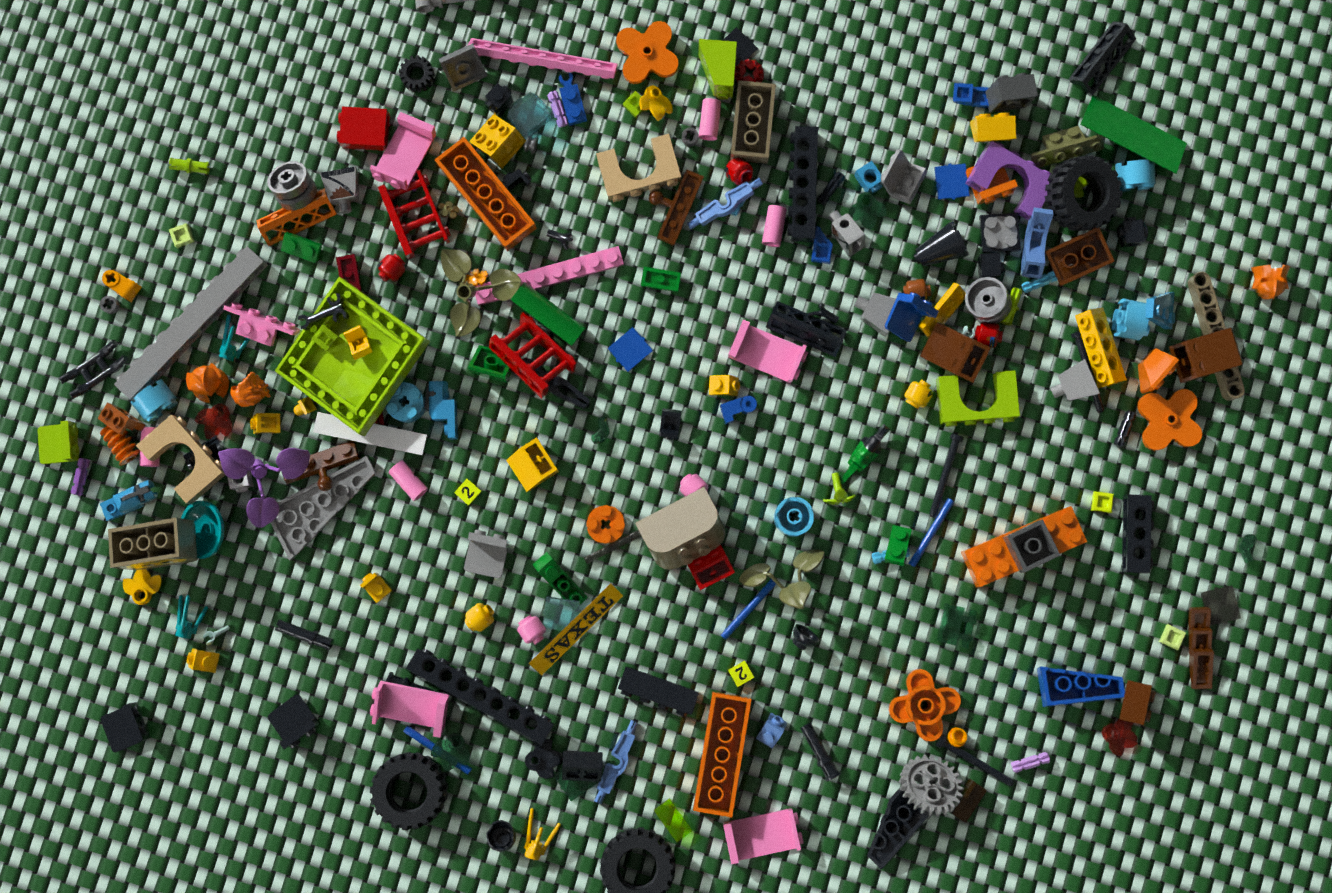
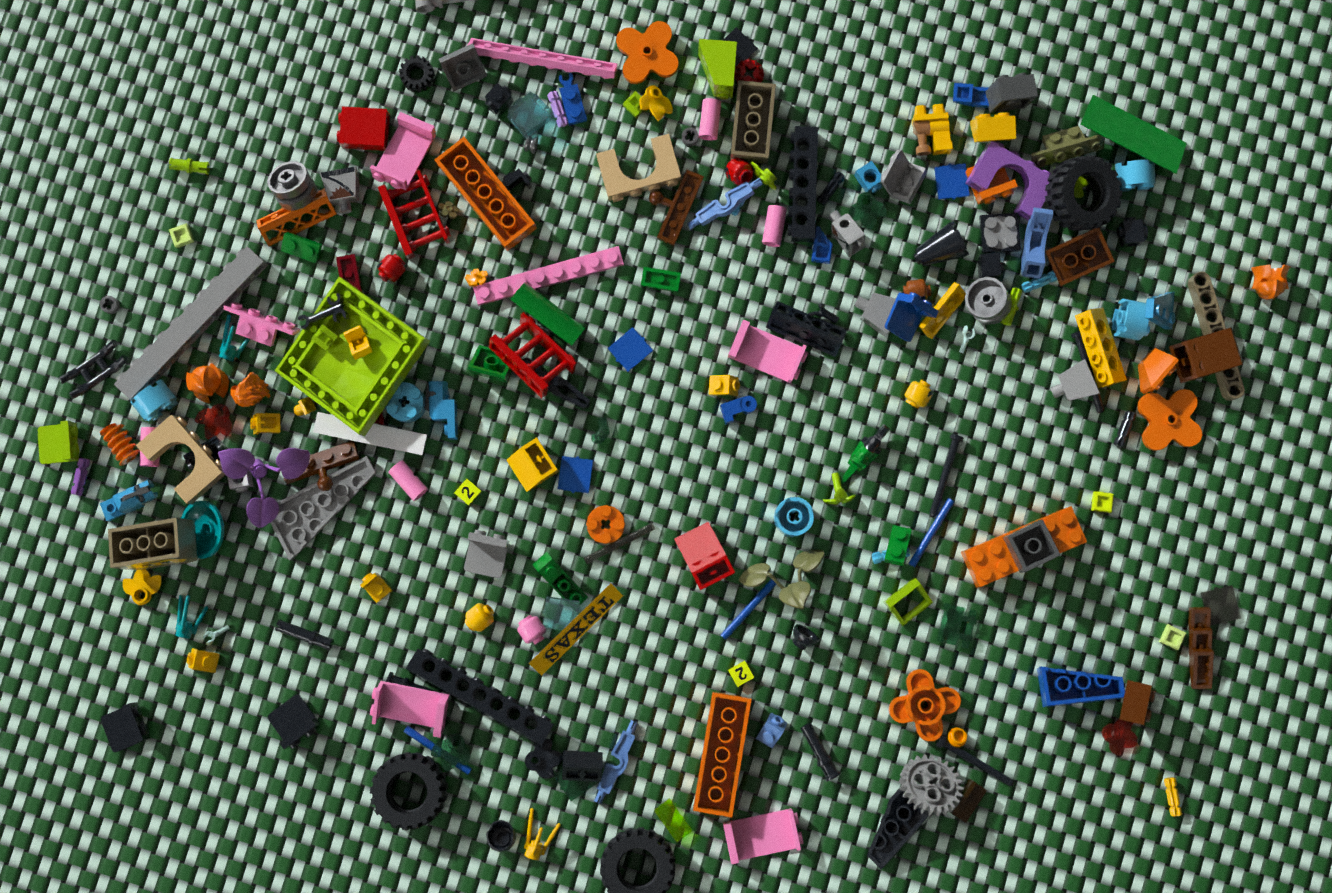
dark orange bracket [98,402,145,435] -> none
light orange piece [102,270,142,303] -> none
olive plant [441,249,522,337] -> none
yellow bracket [470,114,526,169] -> none
black bar [547,229,573,250] -> none
black brick [618,666,699,717] -> none
brick [635,487,725,570] -> none
black bracket [659,408,682,440] -> none
bright pink head [680,474,708,496] -> none
reddish brown slope [920,322,991,383] -> none
lime arch [936,370,1020,427] -> none
red head [974,322,1003,348] -> none
lavender axle [1011,752,1050,773] -> none
black fence [1069,21,1137,96] -> none
black brick [1122,494,1154,574] -> none
clear green arm [1238,534,1257,563] -> none
none -> blue piece [557,456,593,493]
none -> lime plate [751,161,777,190]
none -> lime tile [883,578,933,626]
none -> yellow hips [912,104,953,156]
none -> yellow axle [1164,777,1182,817]

